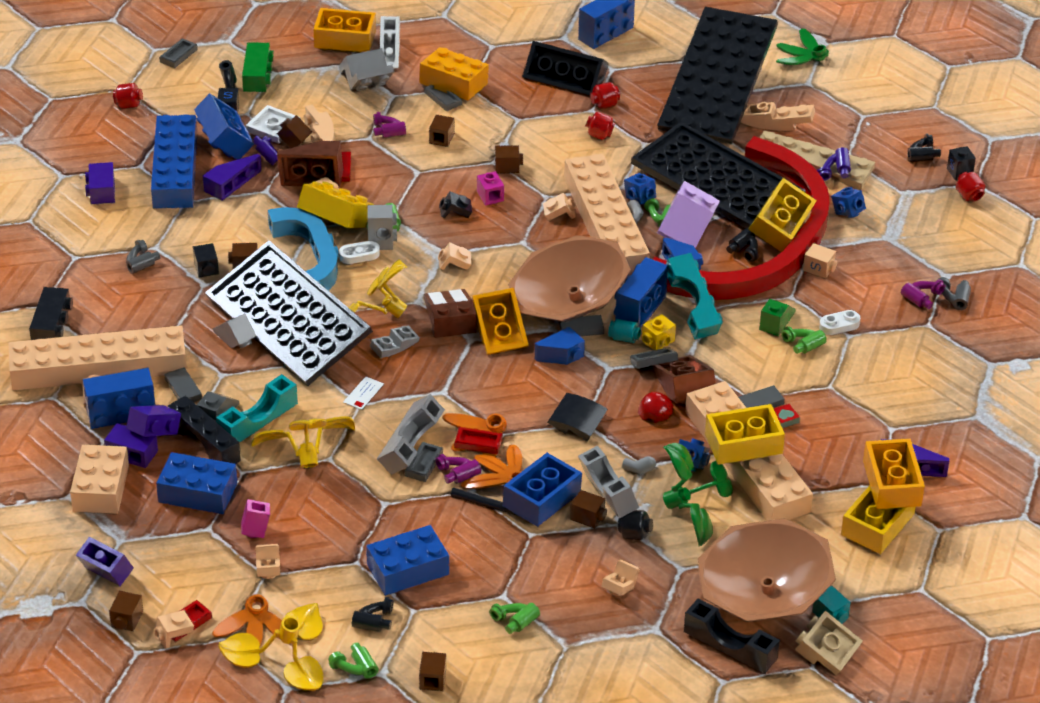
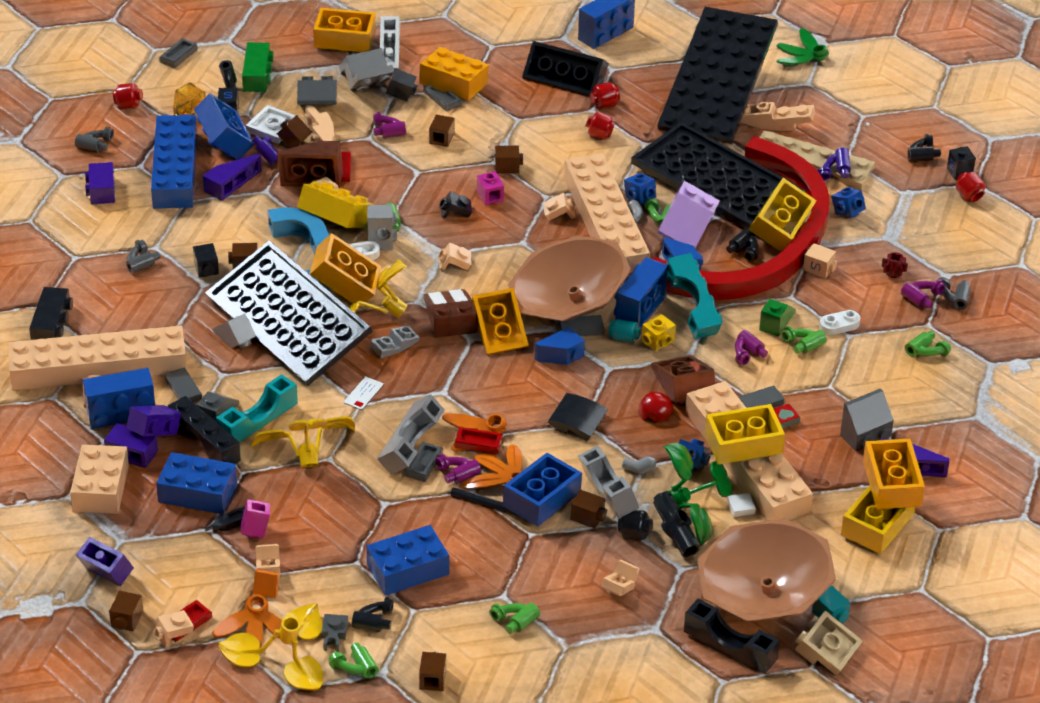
dark grey tile [630,347,678,368] -> none
none -> dark grey plant [75,126,114,152]
none -> clear yellow slope [173,82,206,115]
none -> black piece [204,507,245,532]
none -> orange tile [253,569,280,598]
none -> dark grey slope [297,76,337,105]
none -> light orange brick [309,233,381,308]
none -> dark grey plate [321,614,349,652]
none -> black brick [386,68,418,102]
none -> black piece [653,491,700,557]
none -> white tile [727,493,756,517]
none -> magenta plant [735,330,768,365]
none -> slope [840,388,894,451]
none -> dark red gear [881,252,908,278]
none -> bright green plant [905,331,951,357]

